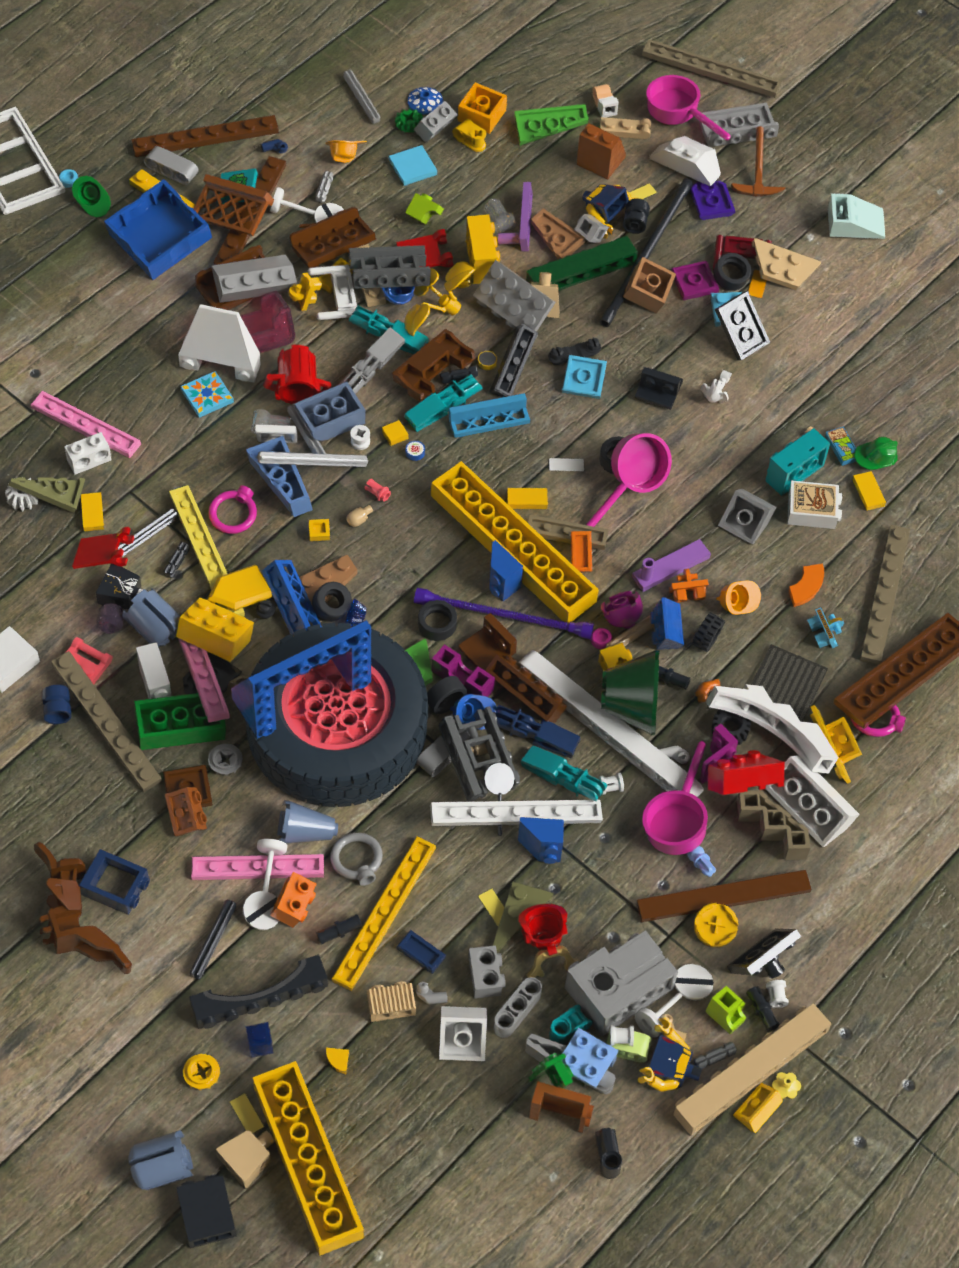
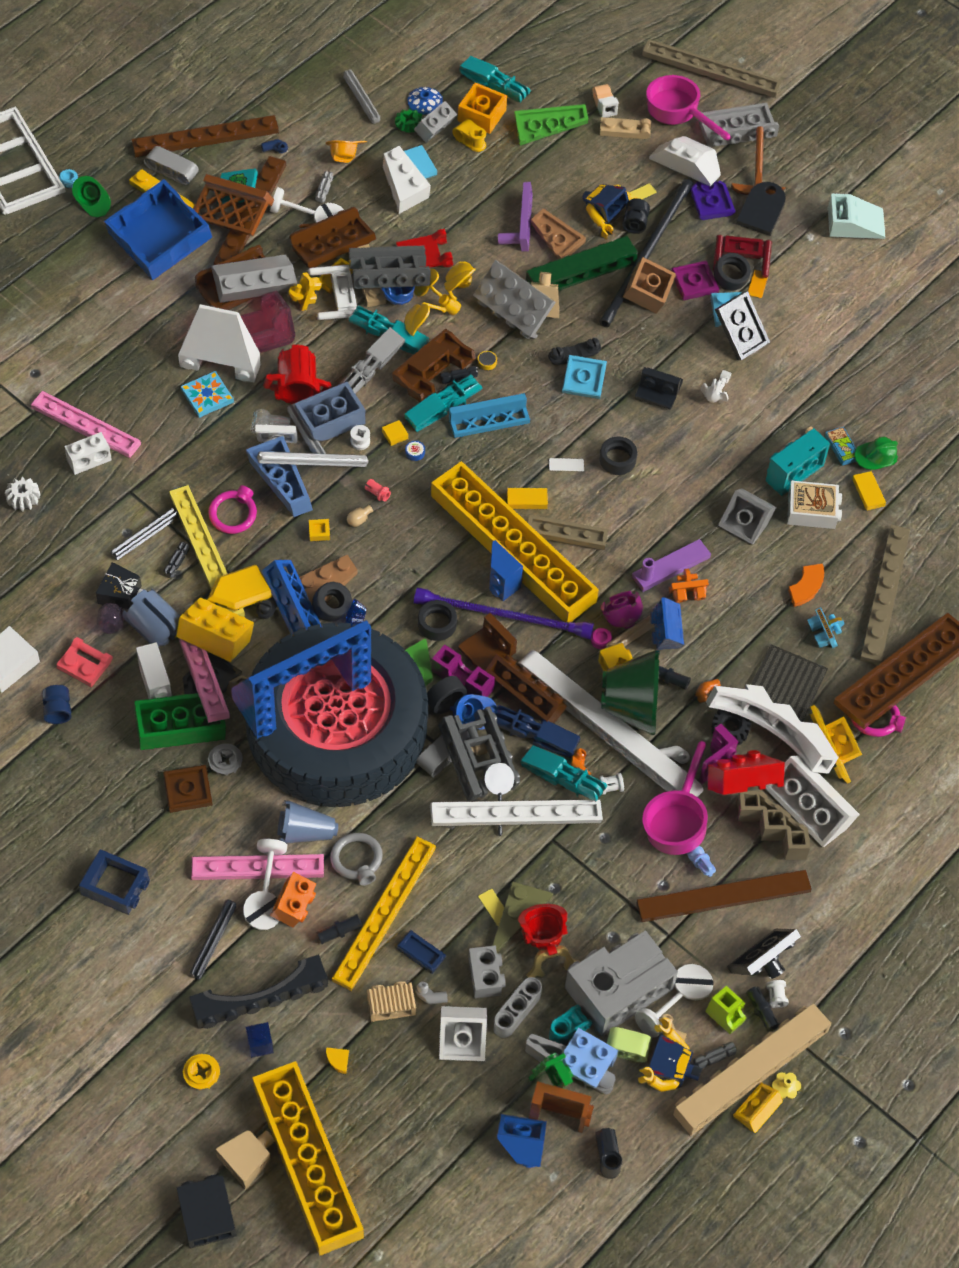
olive wing [8,477,85,513] -> none
reddish brown piece [34,842,132,974] -> none
dark tan plate [51,651,162,793] -> none
red flag [72,527,135,569] -> none
yellow tile [81,492,104,531] -> none
sand blue cylinder [128,1130,194,1190] -> none
dark orange bracket [165,787,207,836] -> none
light yellow sticker [230,1094,264,1133] -> none
lime brick [405,193,444,225] -> none
yellow brick [466,215,500,284] -> none
clear piece [485,198,516,234] -> none
black slope [489,324,538,397] -> none
blue slope [518,817,564,864] -> none
orange tile [571,531,592,572] -> none
light grey brick [574,214,609,243] -> none
dark orange slope [576,123,626,180] -> none
dark pink piece [586,433,672,527] -> none
white bush [610,1025,634,1046] -> none
black tyre [692,612,725,652] -> none
yellow tile [694,903,738,947] -> none
light orange piece [716,581,761,615] -> none
tan wing [752,238,821,290] -> none
none -> white wedge [383,146,431,214]
none -> teal arm [459,56,530,103]
none -> blue slope [497,1114,547,1168]
none -> orange arm [571,748,591,775]
none -> black tile [736,182,786,236]

